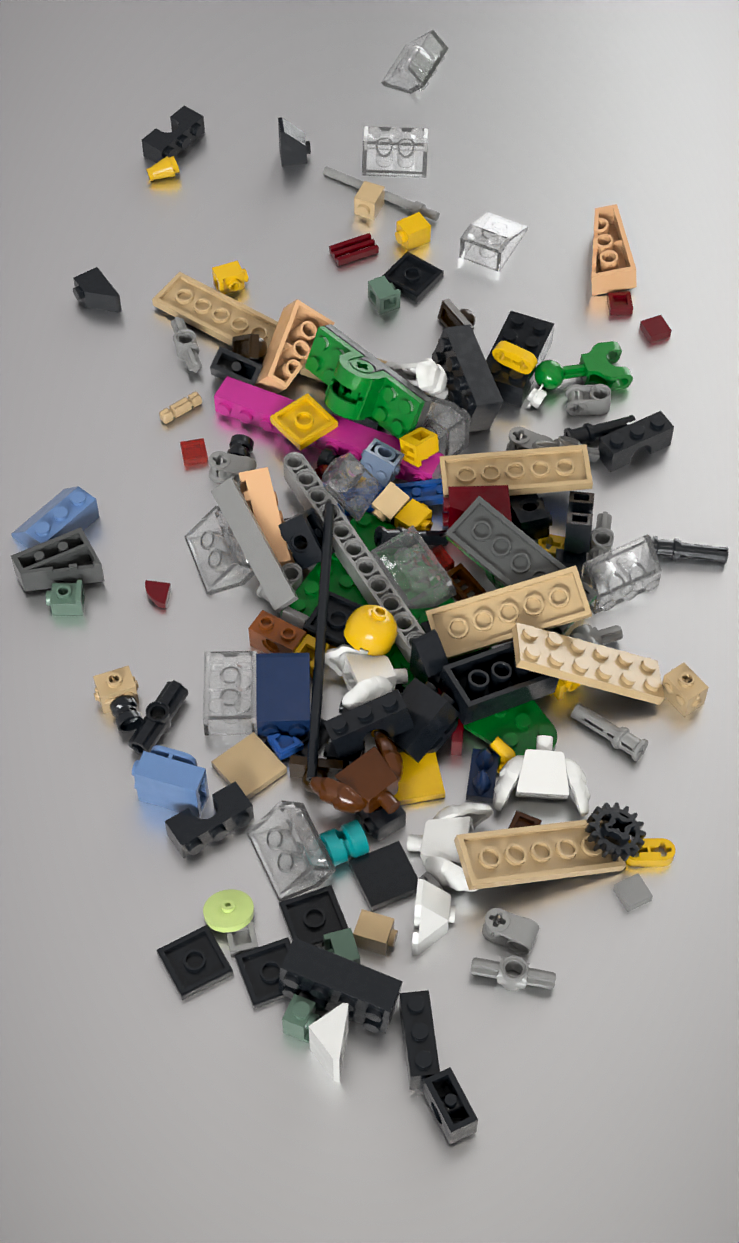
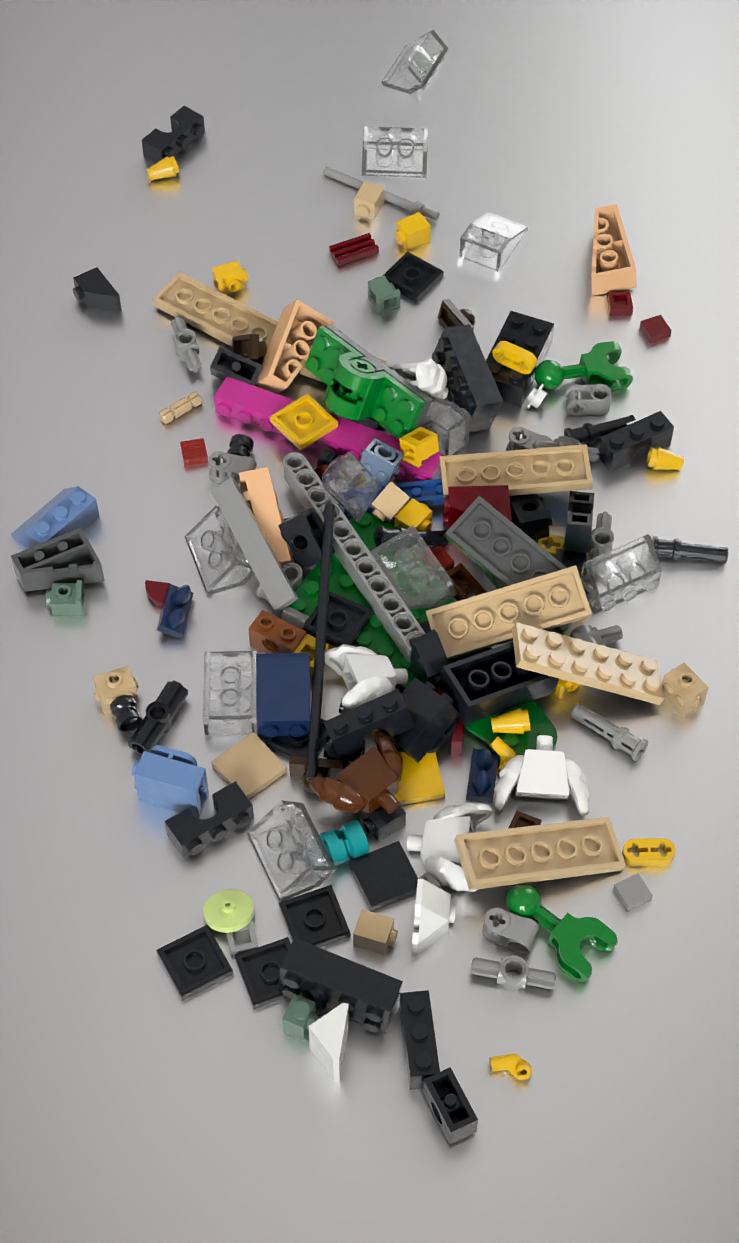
blue tile [267,733,304,761] -> none
black slope [278,117,311,165] -> none
sand green brick [323,928,360,964] -> none
yellow cylinder [344,605,397,656] -> none
black gear [585,802,646,861] -> none
none -> dark blue tile [157,584,193,639]
none -> yellow arm [489,1053,532,1080]
none -> yellow cone [491,708,531,734]
none -> green piece [505,884,618,982]
none -> yellow cone [646,446,684,471]

